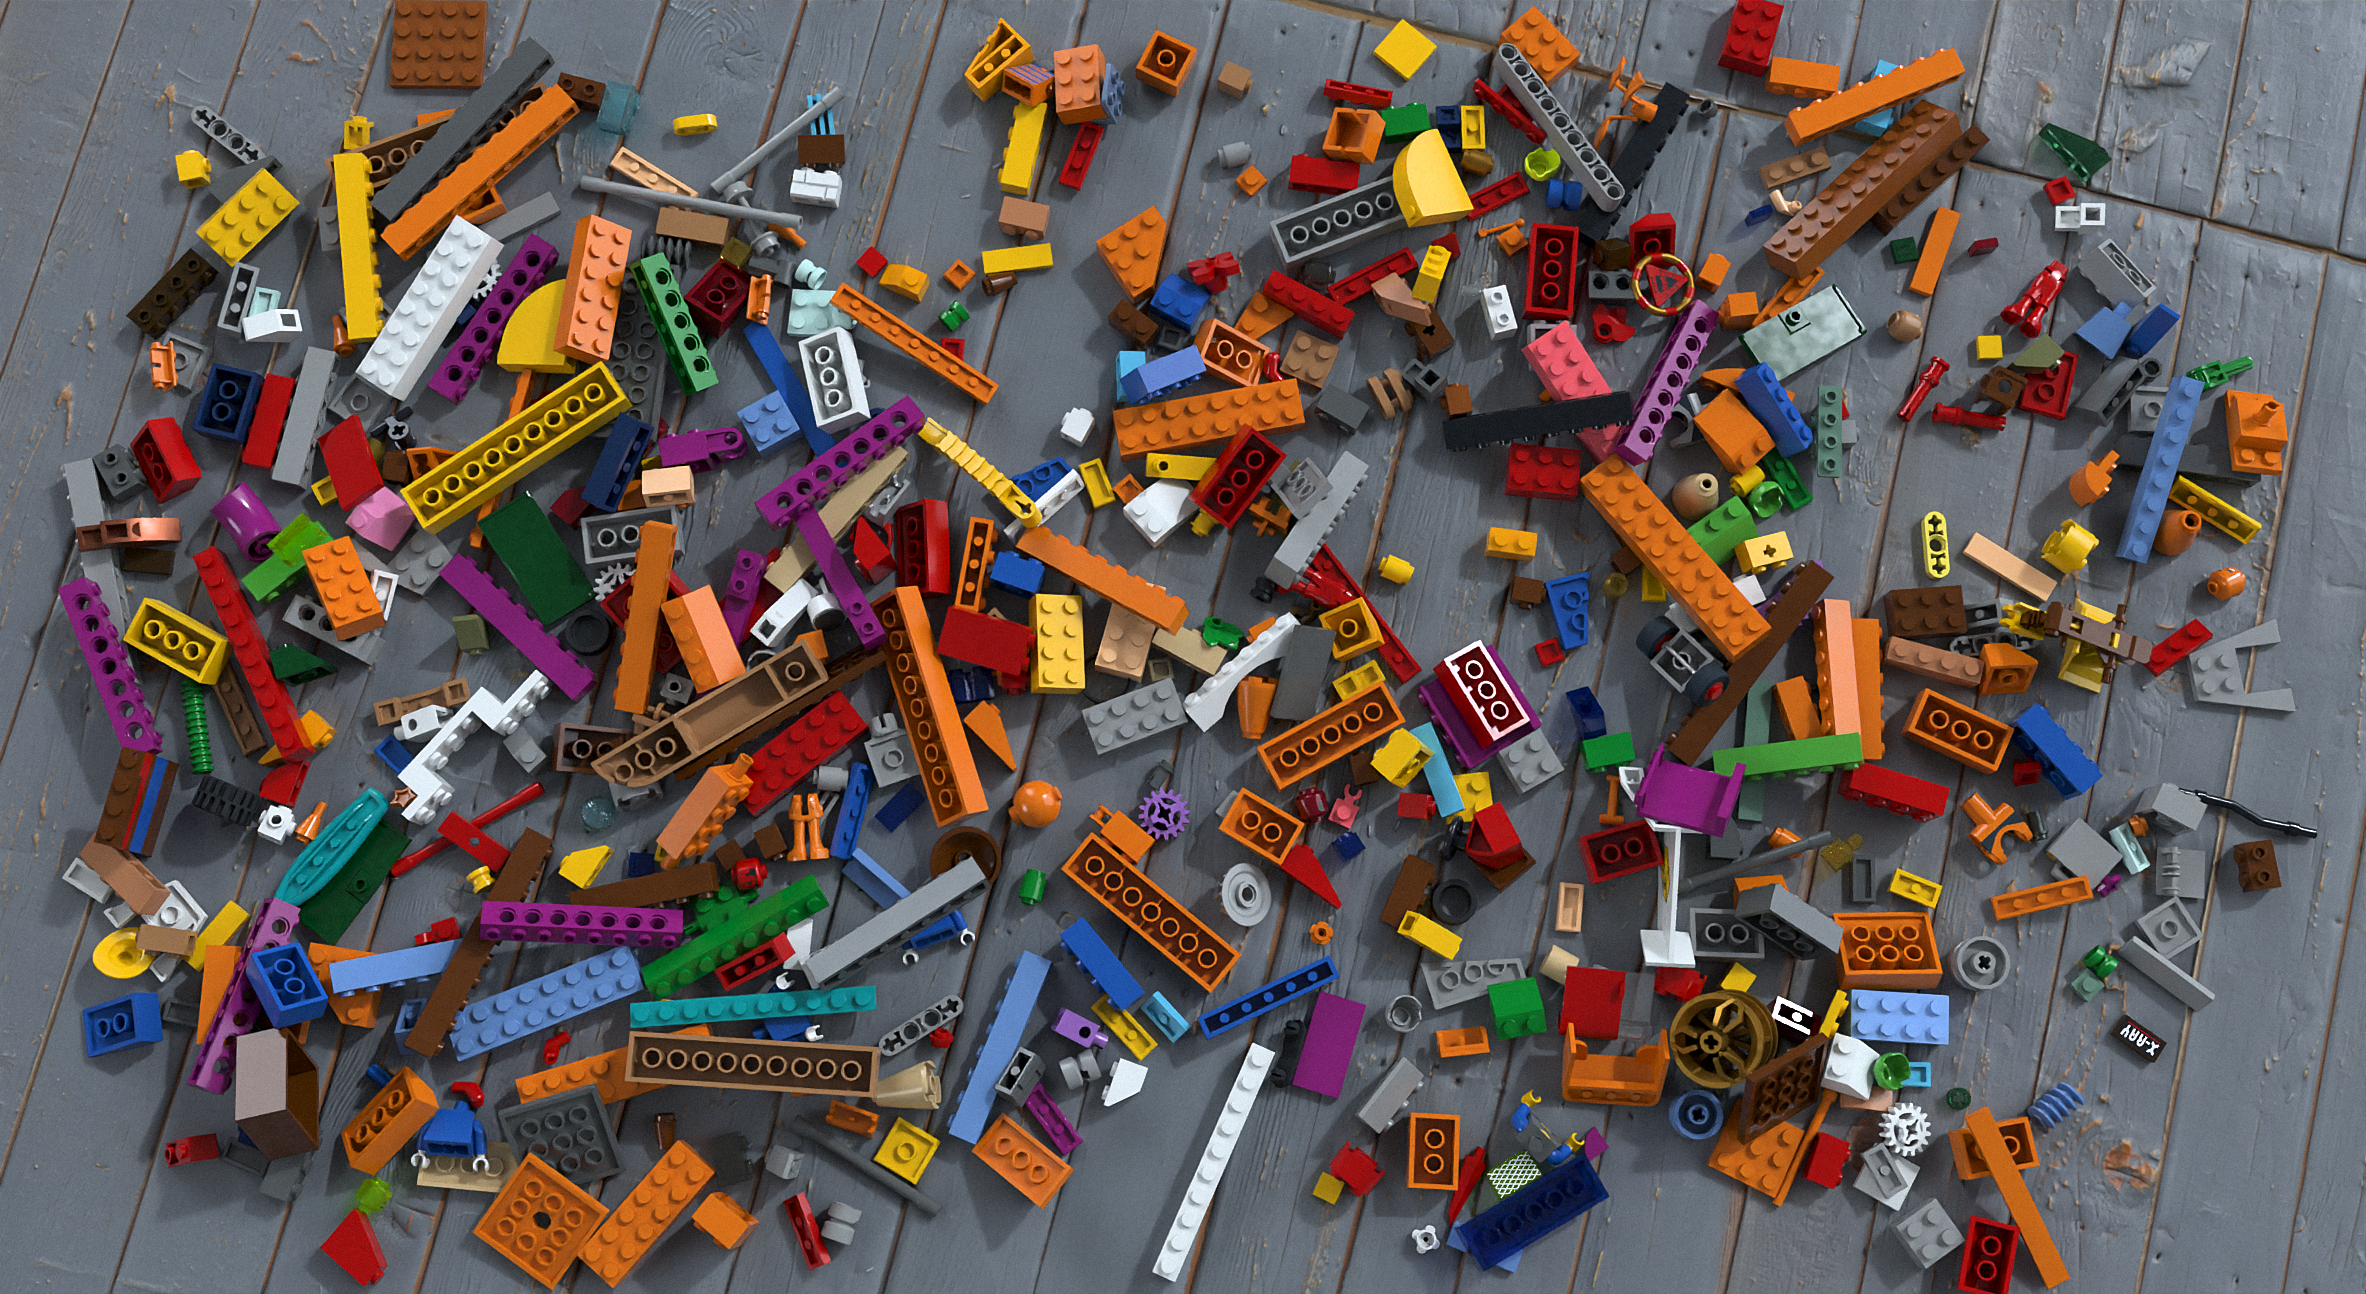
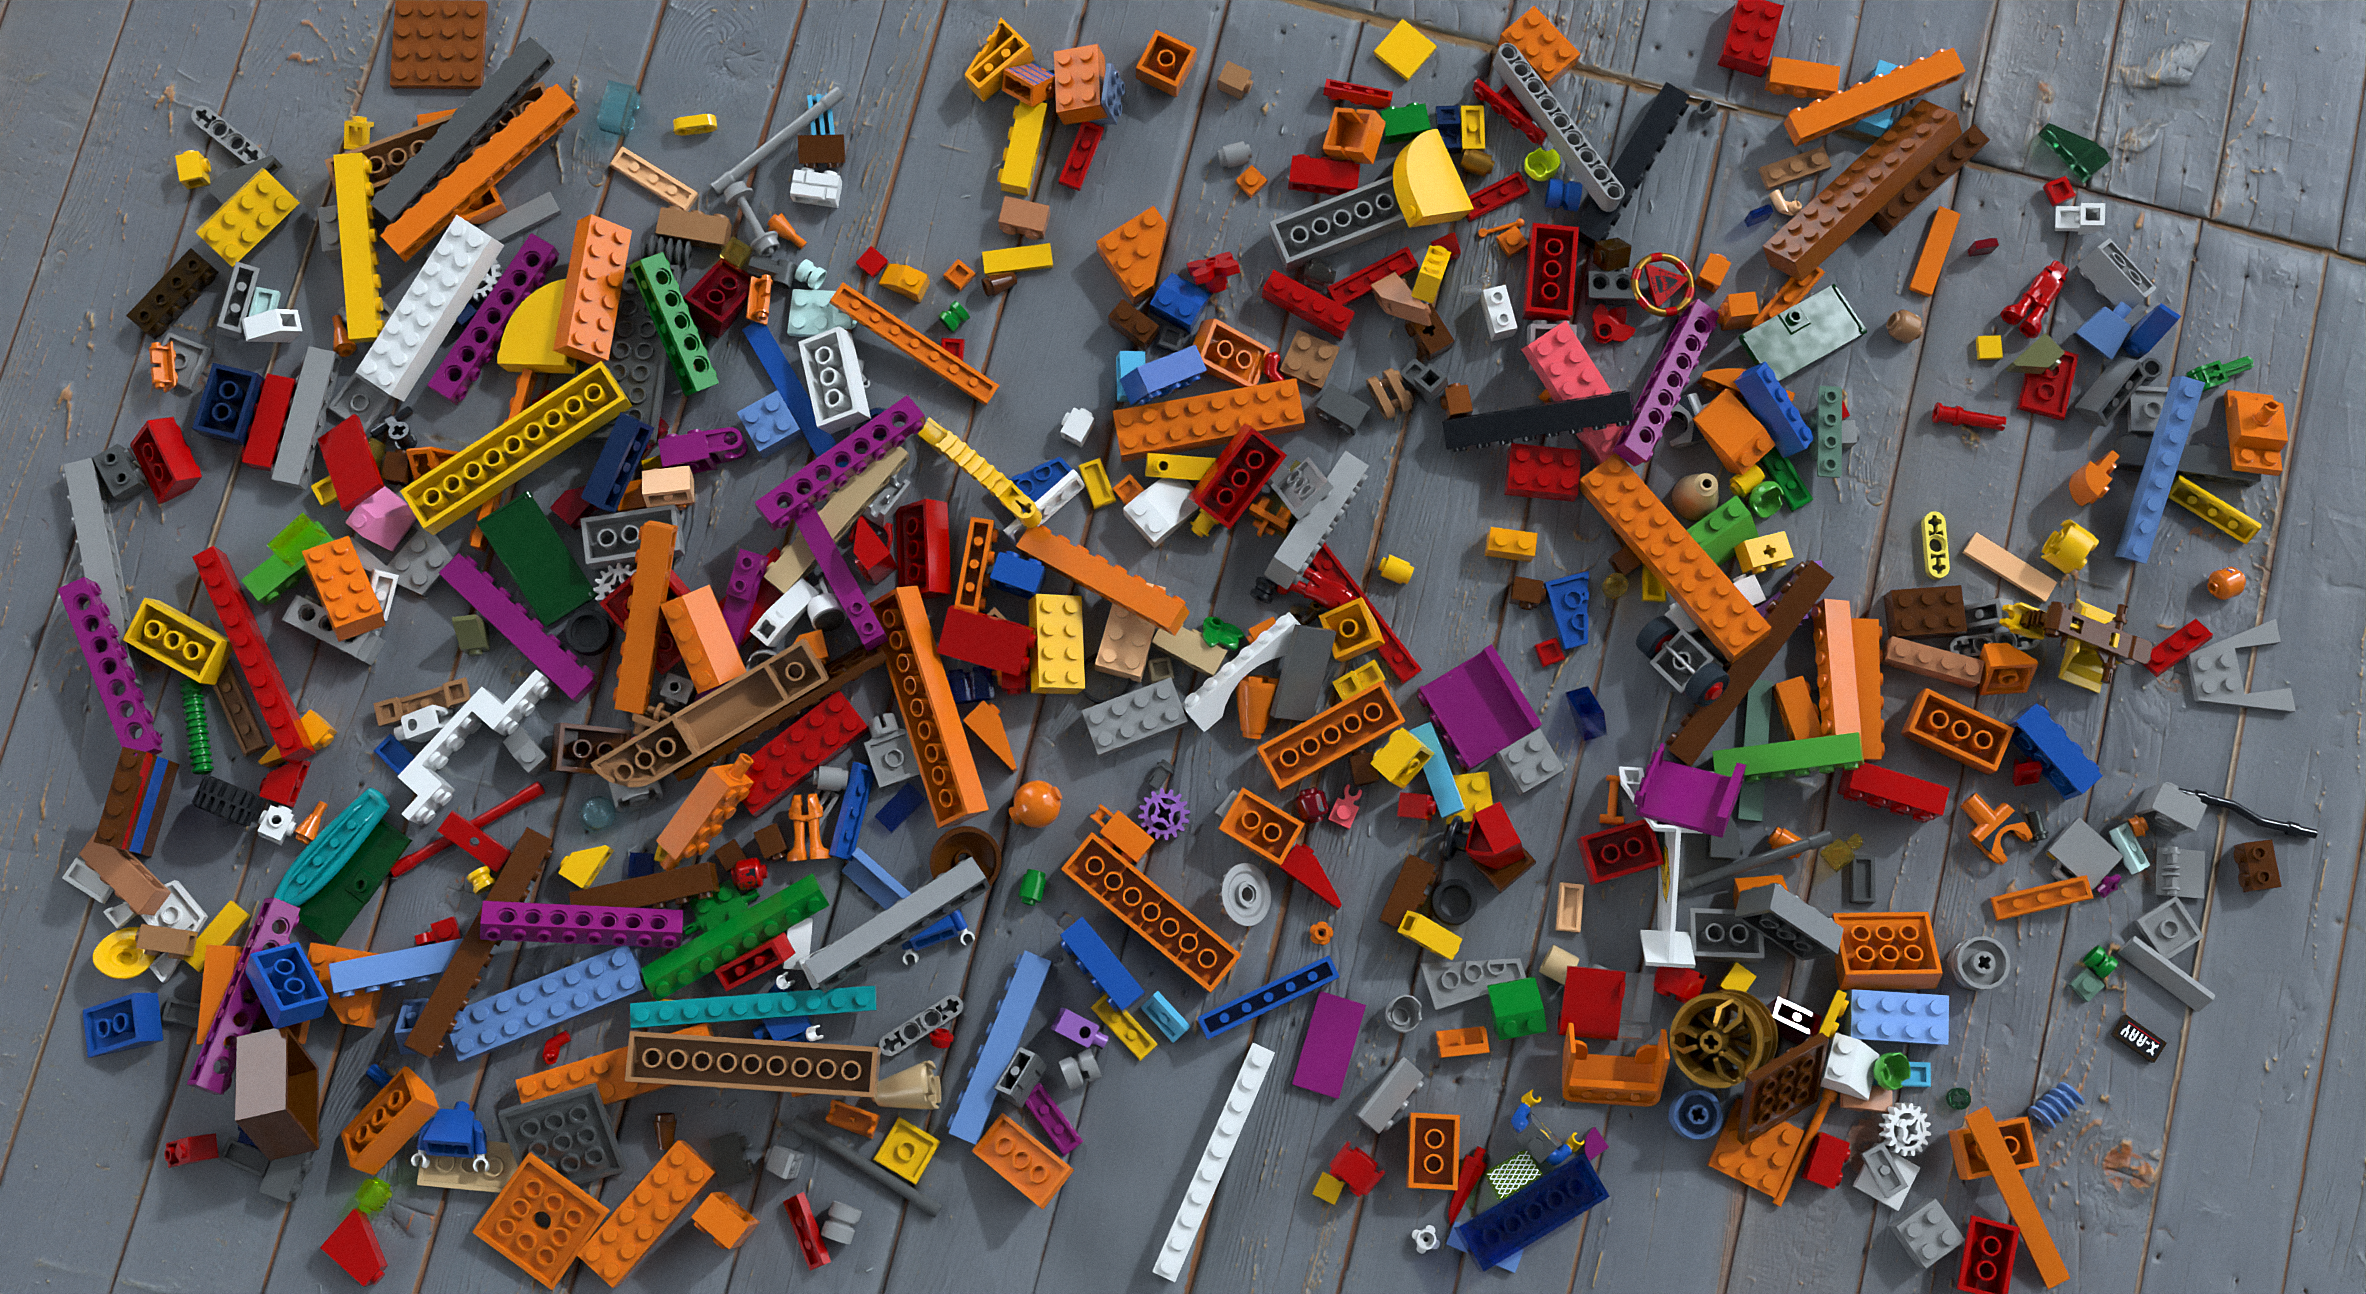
copper slope [76,518,182,552] -> none
dark brown tile [122,547,176,575] -> none
magenta brick [209,481,288,563] -> none
dark green slope [269,644,338,687] -> none
orange piece [390,787,417,810] -> none
red arm [452,1081,485,1108] -> none
reddish brown brick [557,72,610,115] -> none
light grey piece [581,176,803,230] -> none
white slope [1101,1058,1148,1107] -> none
orange wing [1234,291,1295,341] -> none
black piece [1269,1020,1307,1088] -> none
clear blue brick [1331,831,1366,864] -> none
red slope [1433,640,1530,749] -> none
green brick [1579,731,1636,774] -> none
orange plant [1593,56,1658,154] -> none
red slope [1628,212,1676,270] -> none
yellow plate [1887,868,1943,909] -> none
dark green tile [1889,237,1919,265] -> none
red pin [1896,356,1950,422] -> none
reddish brown piece [1974,365,2028,416] -> none
orange cone [2152,510,2202,557] -> none

